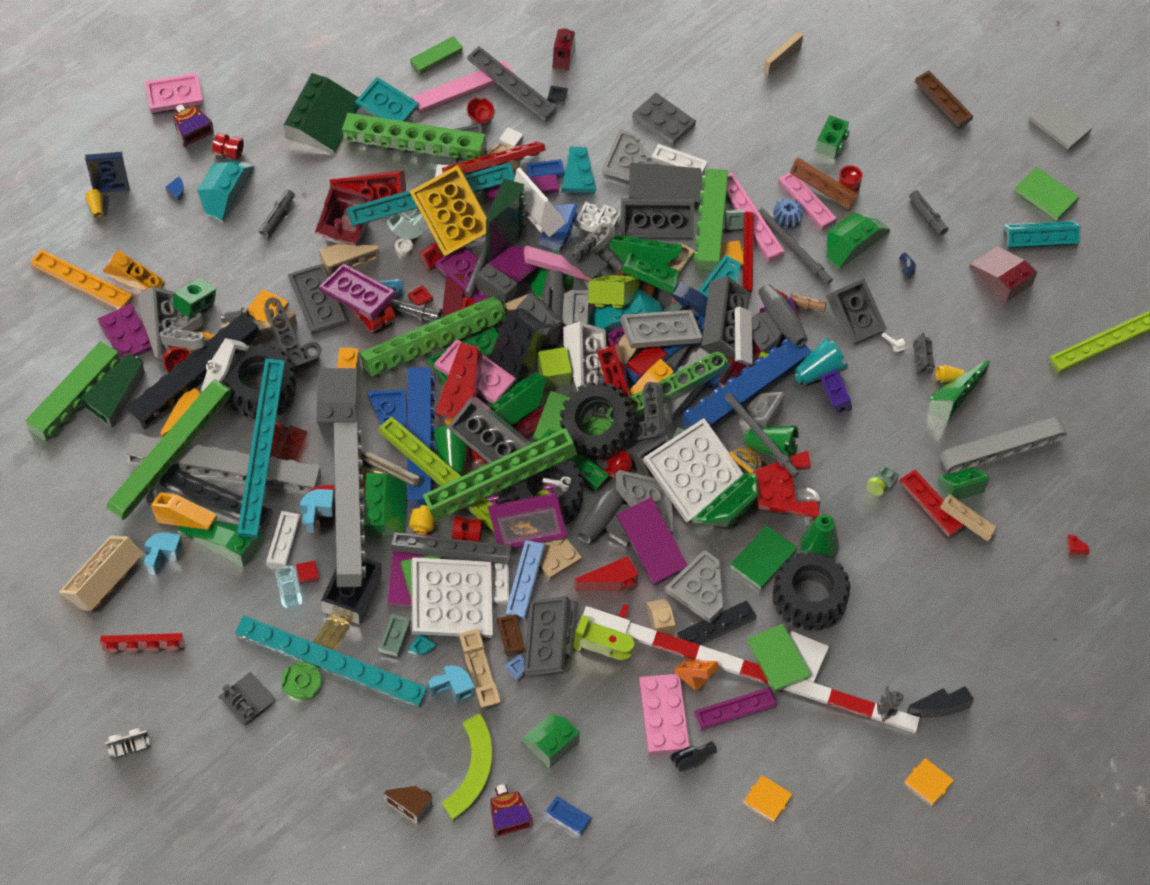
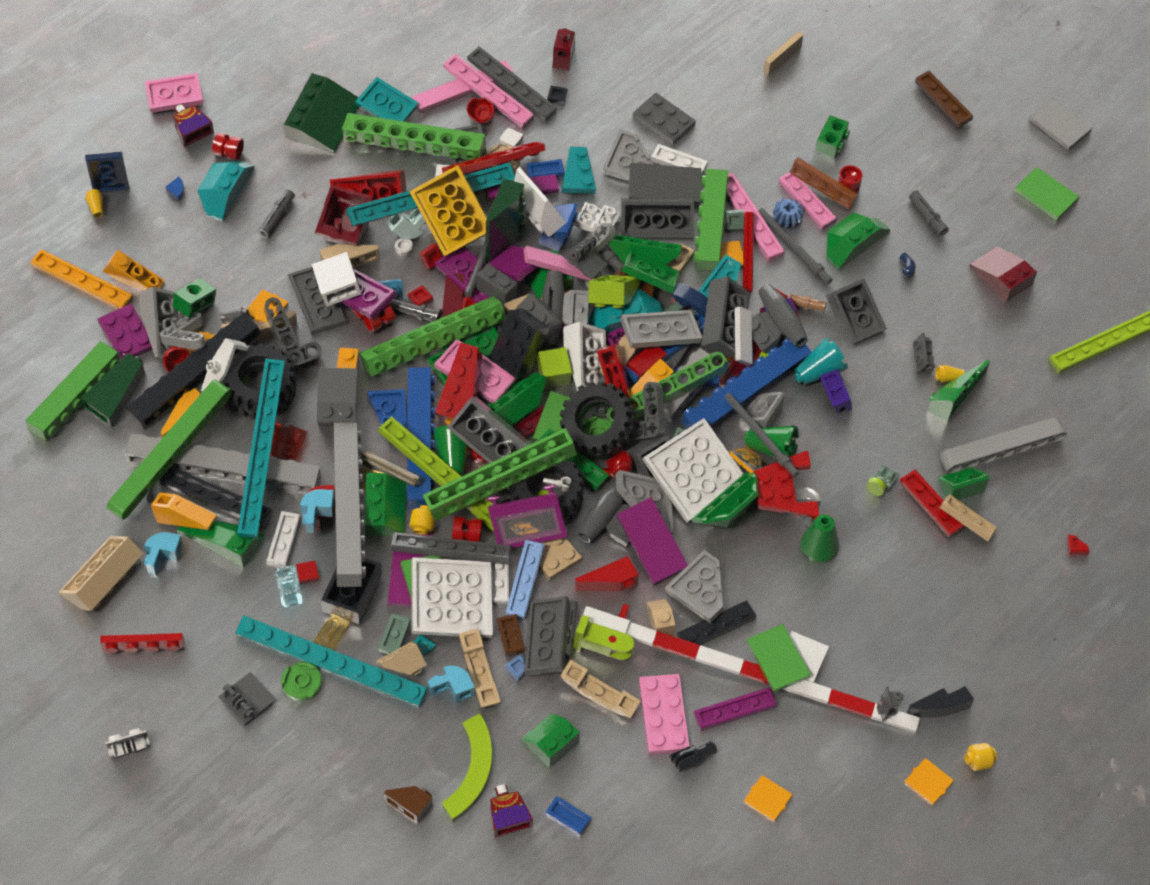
bright green tile [410,36,463,73] -> none
orange slope [674,660,719,691] -> none
green tile [730,525,797,590] -> none
black tyre [772,551,851,630] -> none
white hand [882,333,906,352] -> none
teal fence [1004,221,1080,247] -> none
none -> white brick [312,252,361,307]
none -> tan slope [376,642,427,675]
none -> bright pink tile [443,54,534,128]
none -> tan slope [560,660,641,718]
none -> yellow head [964,743,997,771]

